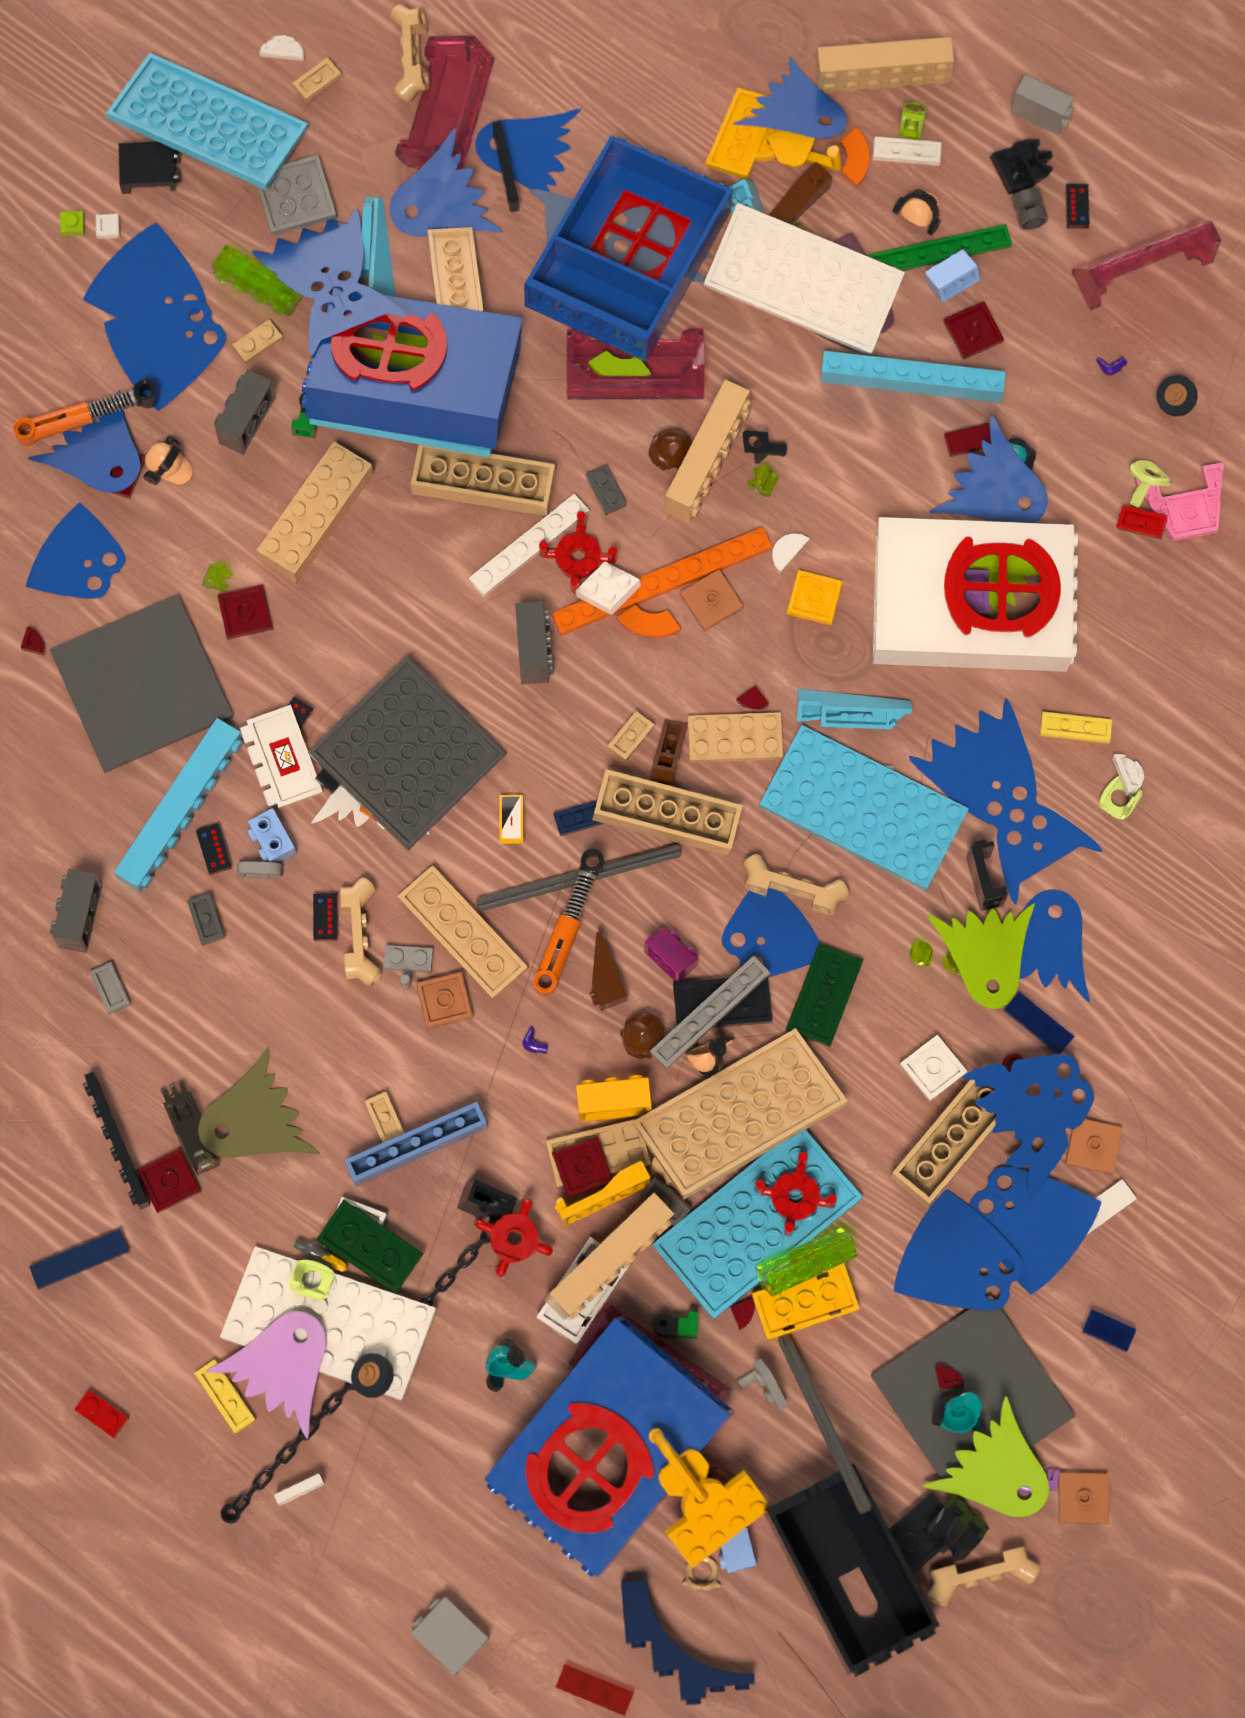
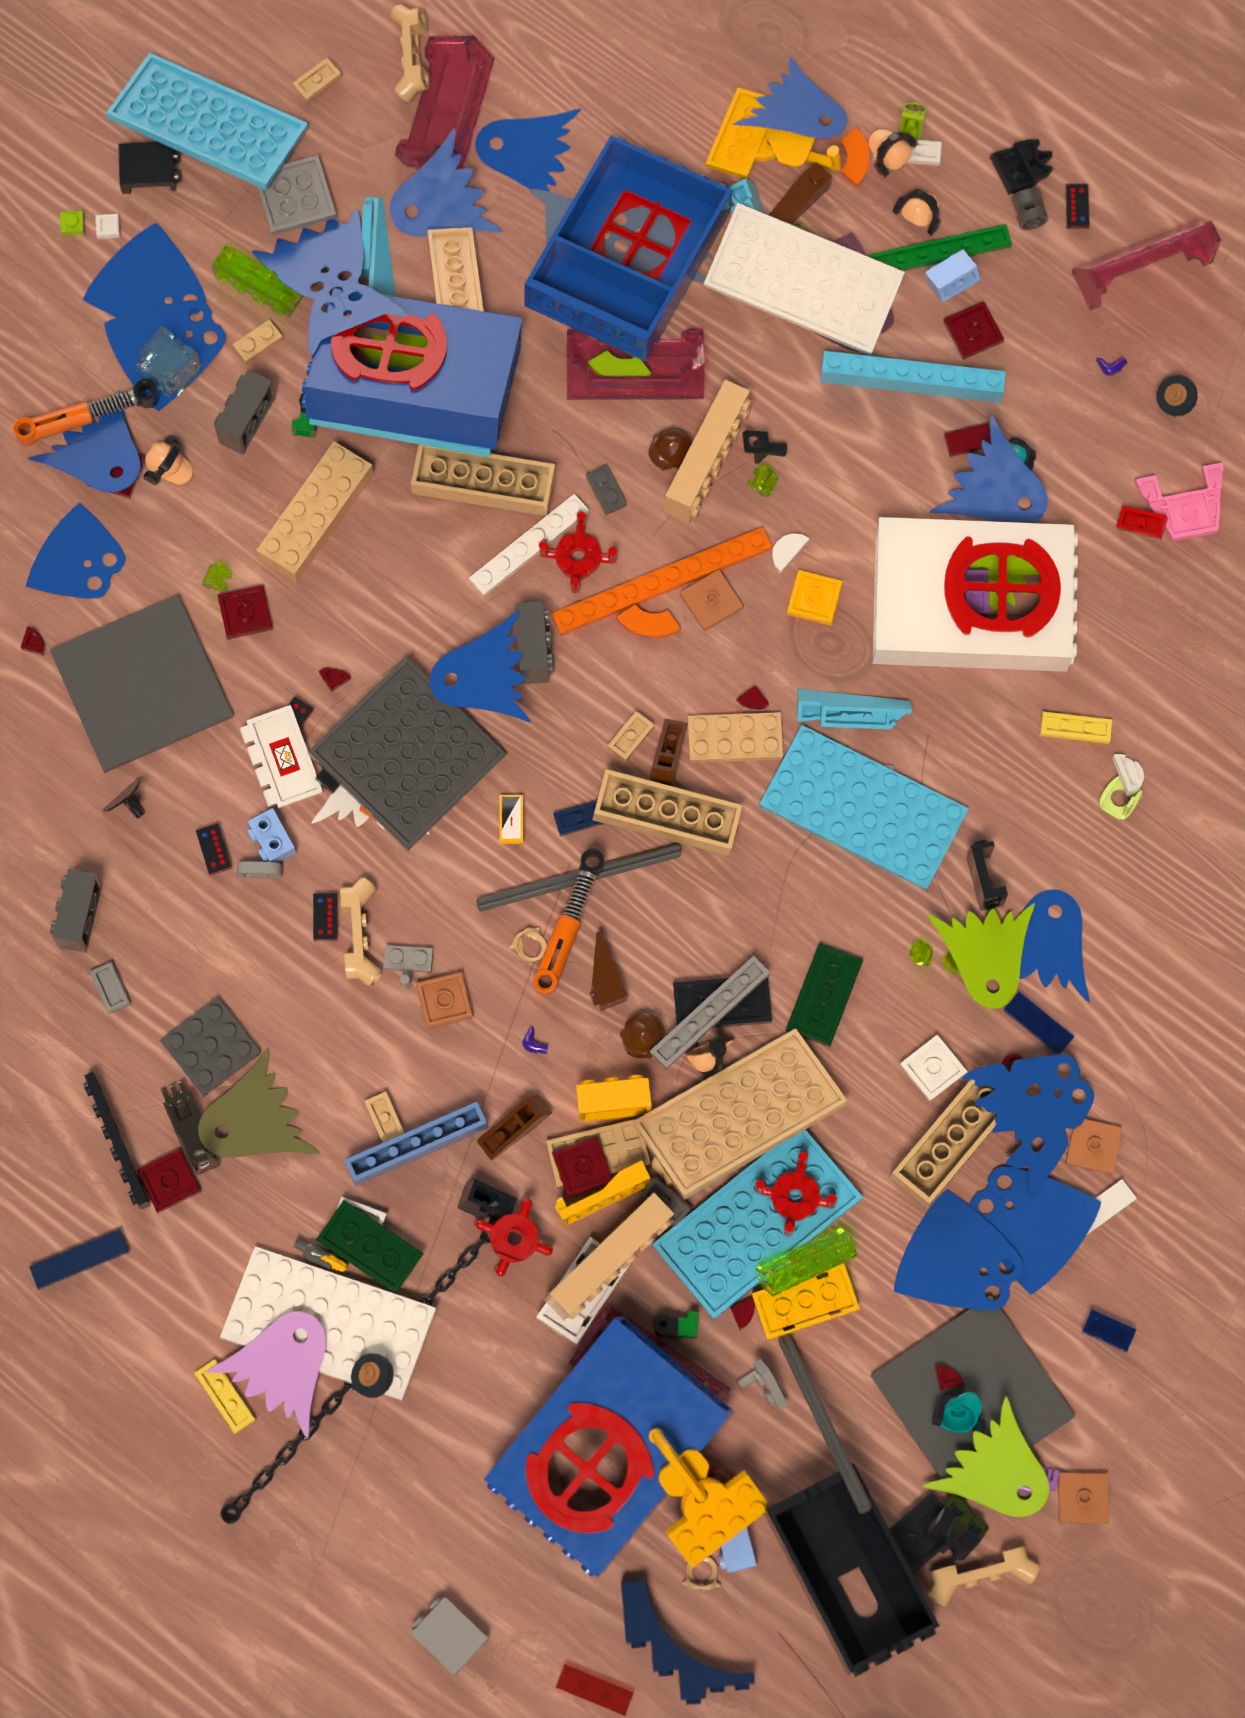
red plate [74,1390,129,1439] -> none
medium azure brick [114,718,243,892] -> none
dark grey plate [187,893,225,946] -> none
white tile [260,35,304,61] -> none
white tile [274,1474,325,1506] -> none
yellowish green piece [289,1259,334,1300] -> none
tan plate [397,865,528,1000] -> none
teal cap [485,1338,537,1392] -> none
black tile [492,120,519,212] -> none
white plate [576,562,641,615] -> none
magenta slope [644,928,698,982] -> none
blue piece [721,888,820,977] -> none
tan plate [742,854,849,915] -> none
tan brick [815,37,954,94] -> none
blue piece [909,698,1102,904] -> none
light grey brick [1011,75,1074,136] -> none
yellowish green piece [1130,460,1171,508] -> none
none -> shield [102,779,144,819]
none -> clear light blue piece [135,326,202,397]
none -> dark grey plate [160,997,261,1097]
none -> dark red tile [318,668,351,692]
none -> blue piece [430,610,531,722]
none -> reddish brown slope [477,1094,552,1160]
none -> tan piece [509,927,547,962]
none -> cap [869,129,918,178]

